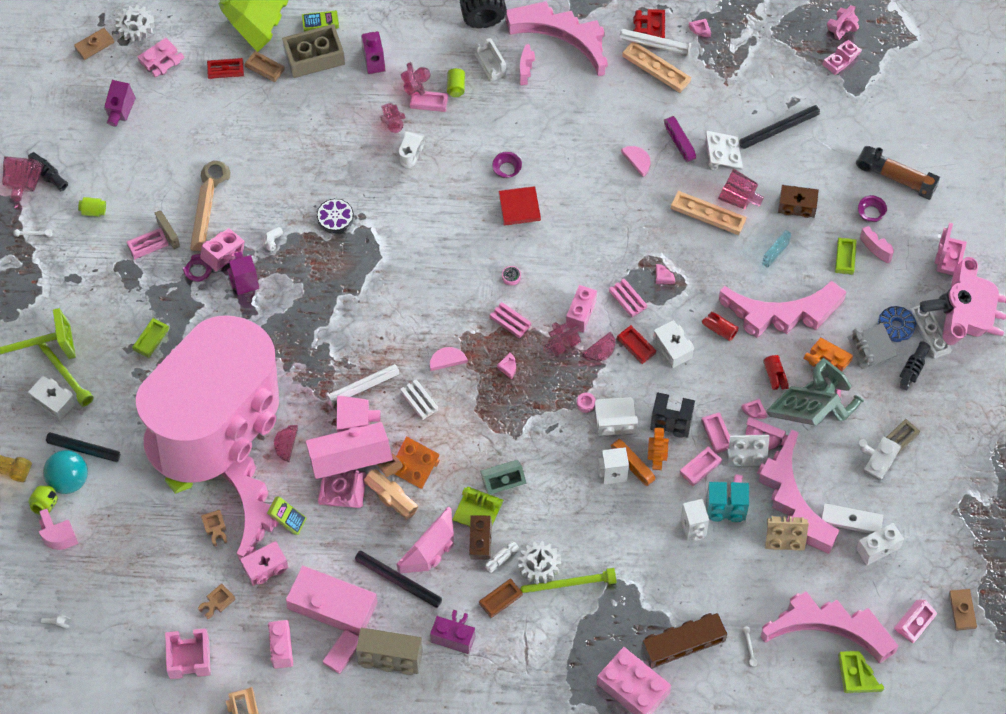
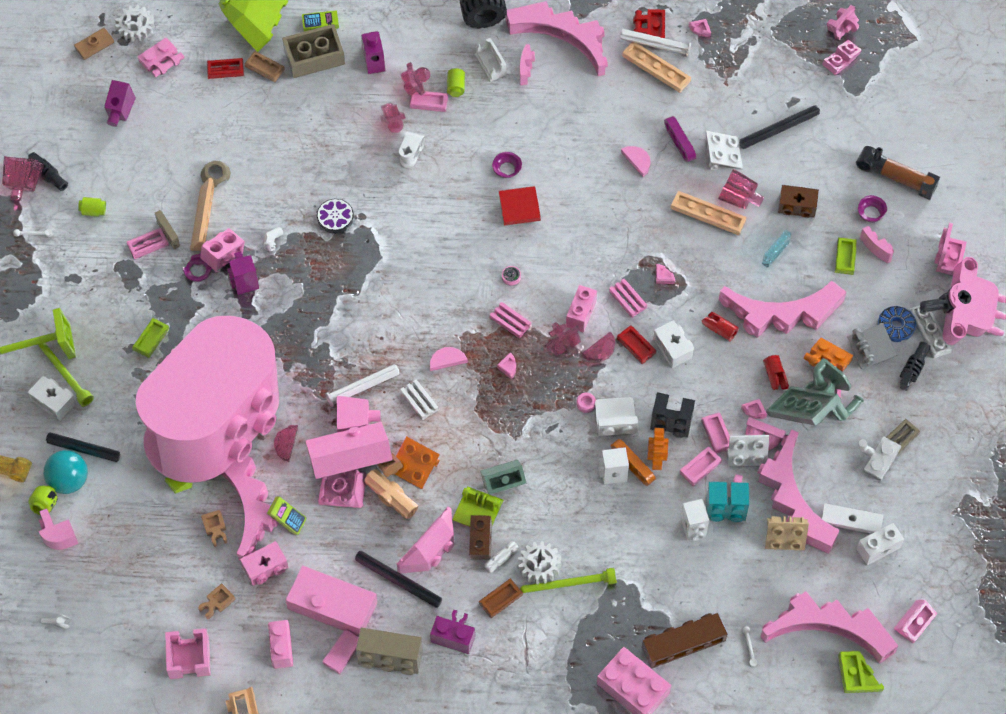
medium nougat plate [949,589,977,631] -> none

